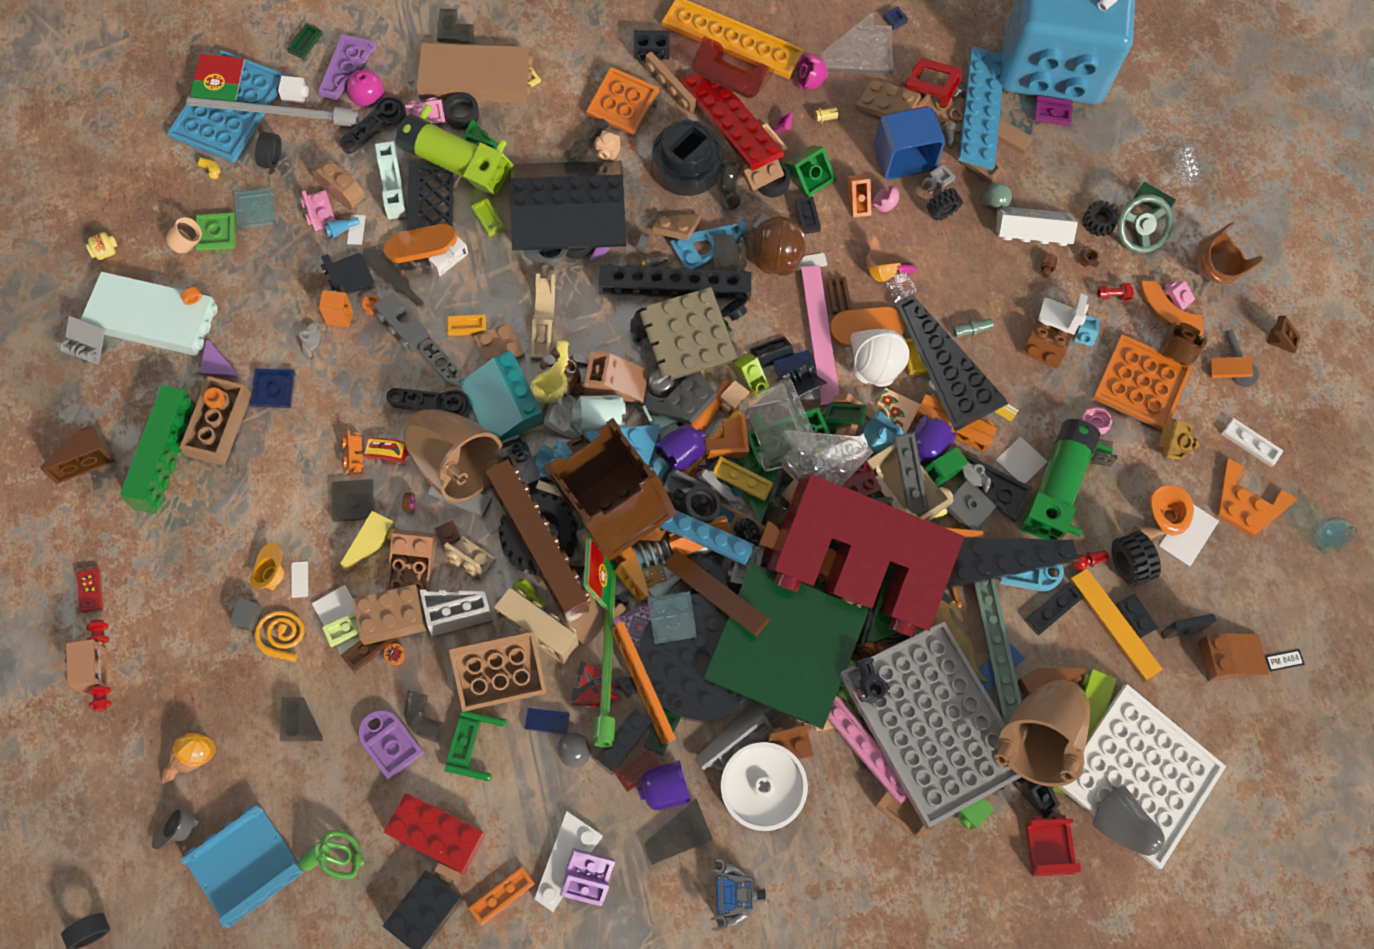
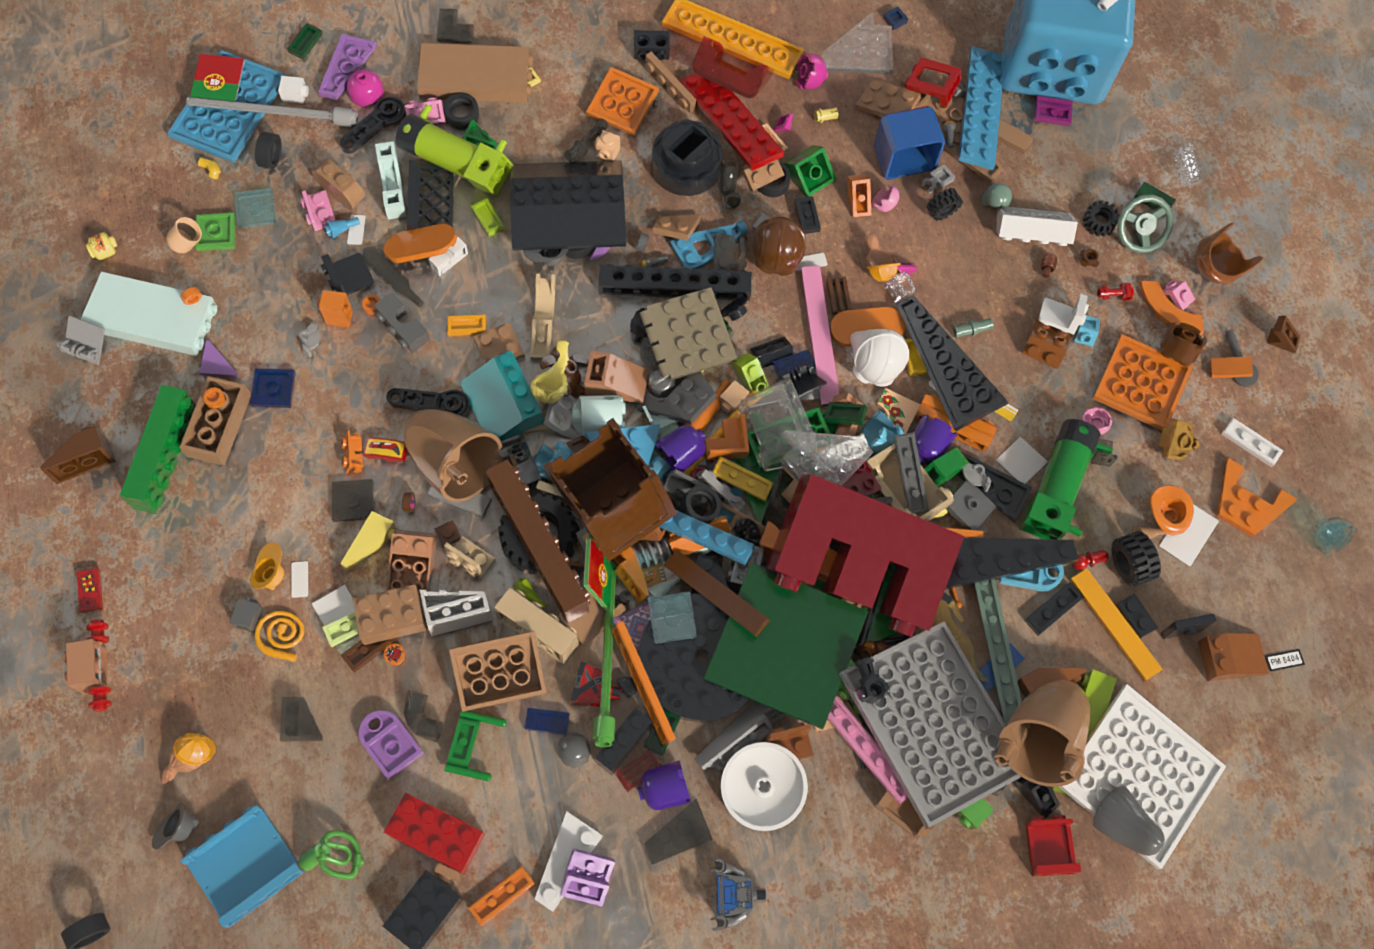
dark grey beam [419,339,462,386] -> none

